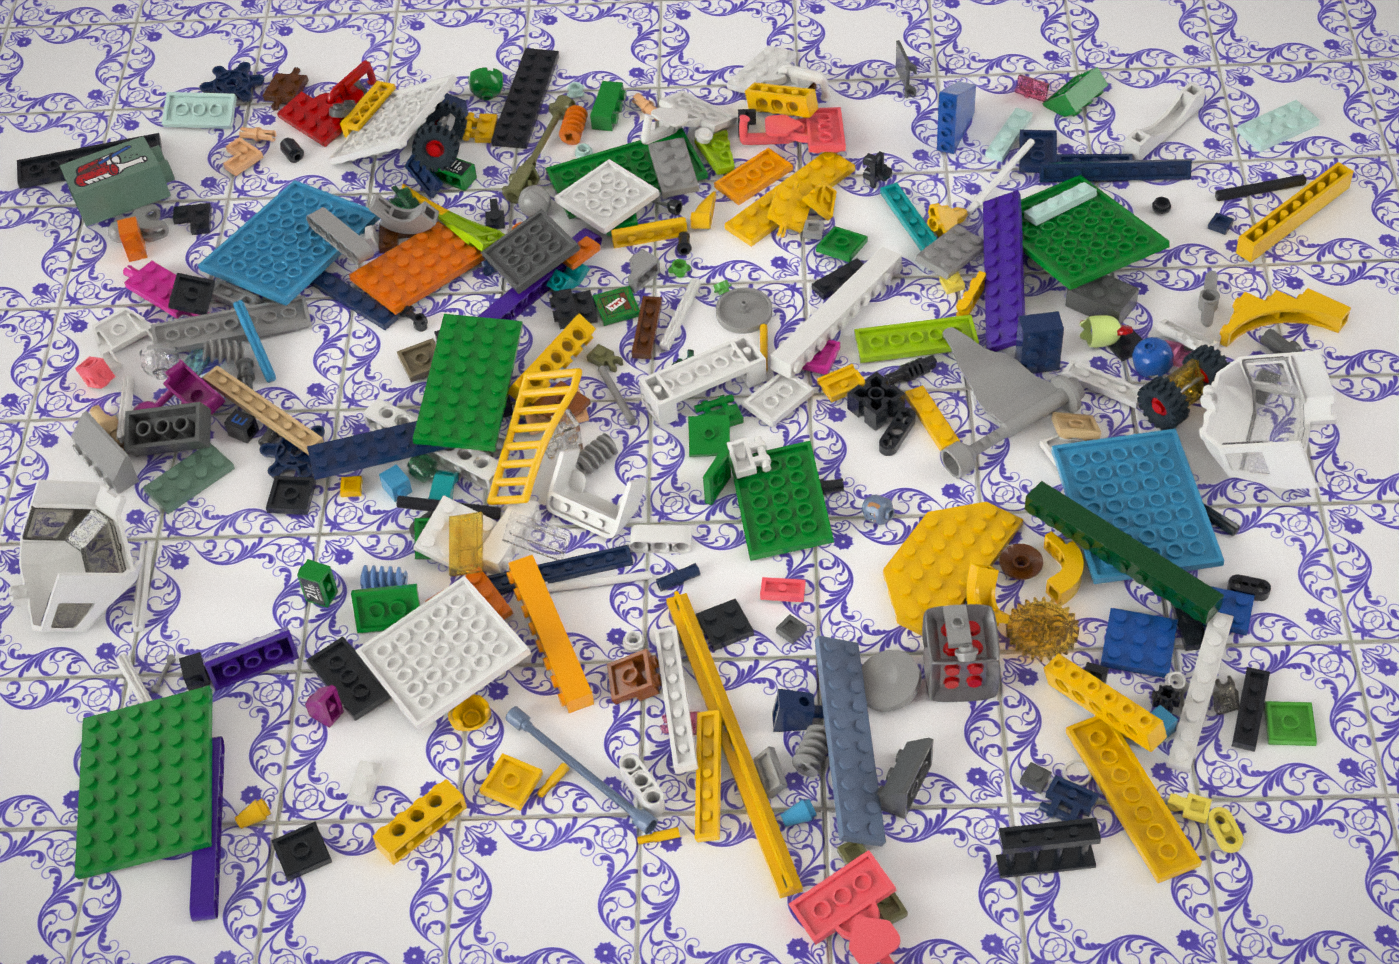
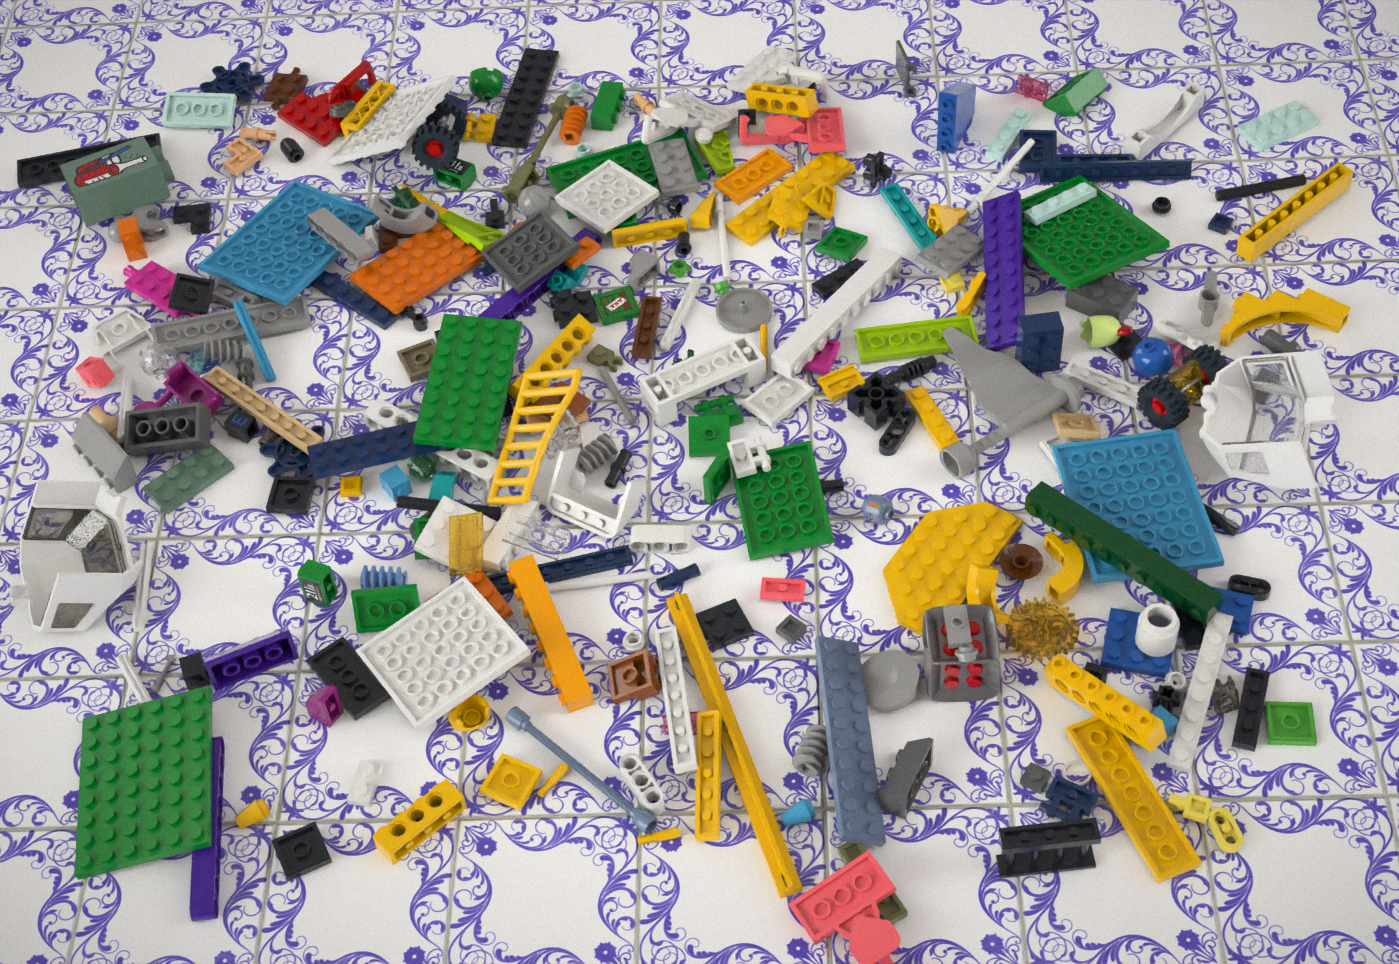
dark blue plate [404,155,443,198] -> none
light grey plate [754,746,788,798] -> none
dark blue torso [772,689,824,732] -> none
none -> black pin [604,449,633,489]
none -> white bar [714,195,731,281]
none -> white piece [1135,603,1180,657]

